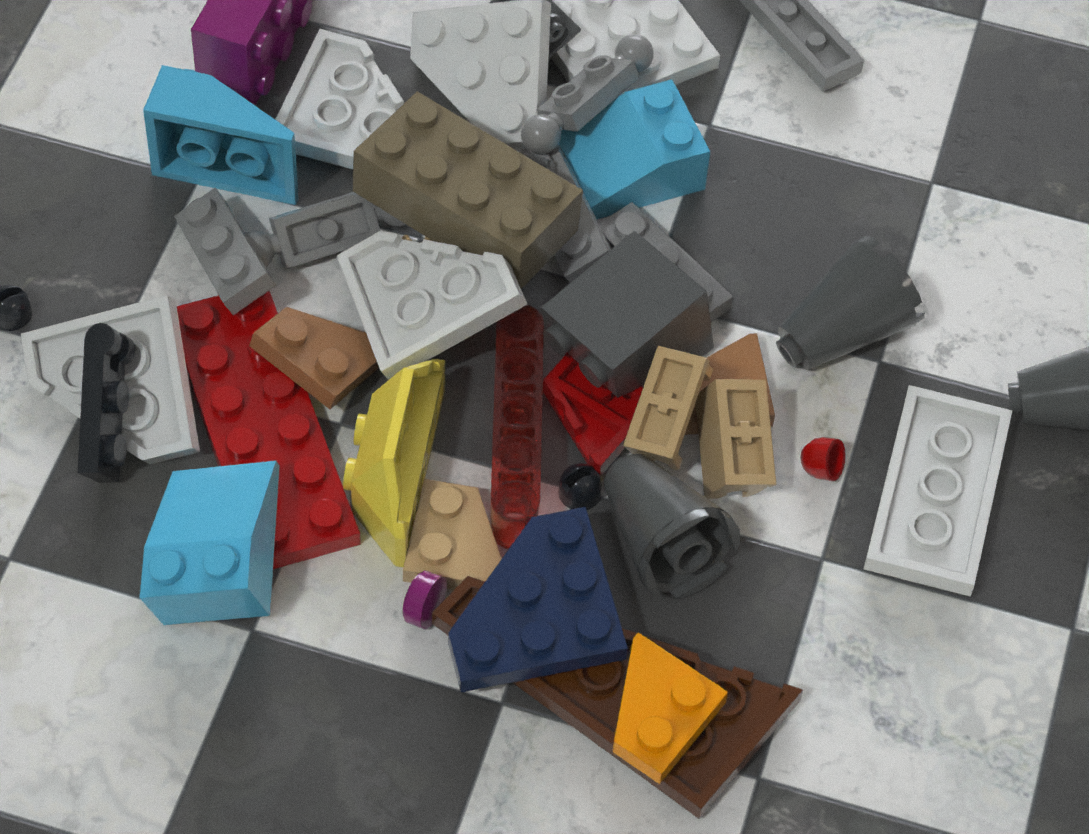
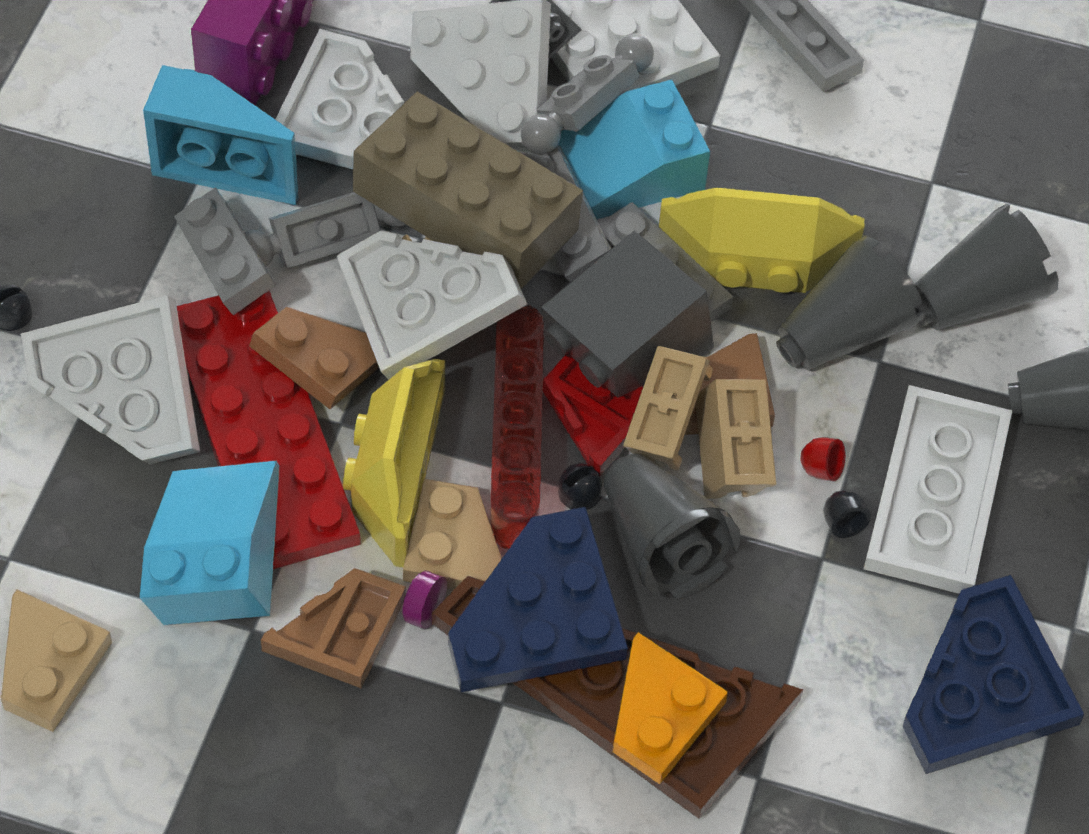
black plate [77,323,136,483] -> none
none -> tan wing [1,589,112,732]
none -> medium nougat wing [261,568,406,688]
none -> light yellow wedge [659,188,865,293]
none -> black hinge [823,491,871,538]
none -> dark blue plate [902,575,1085,774]
none -> dark grey cone [914,204,1059,330]

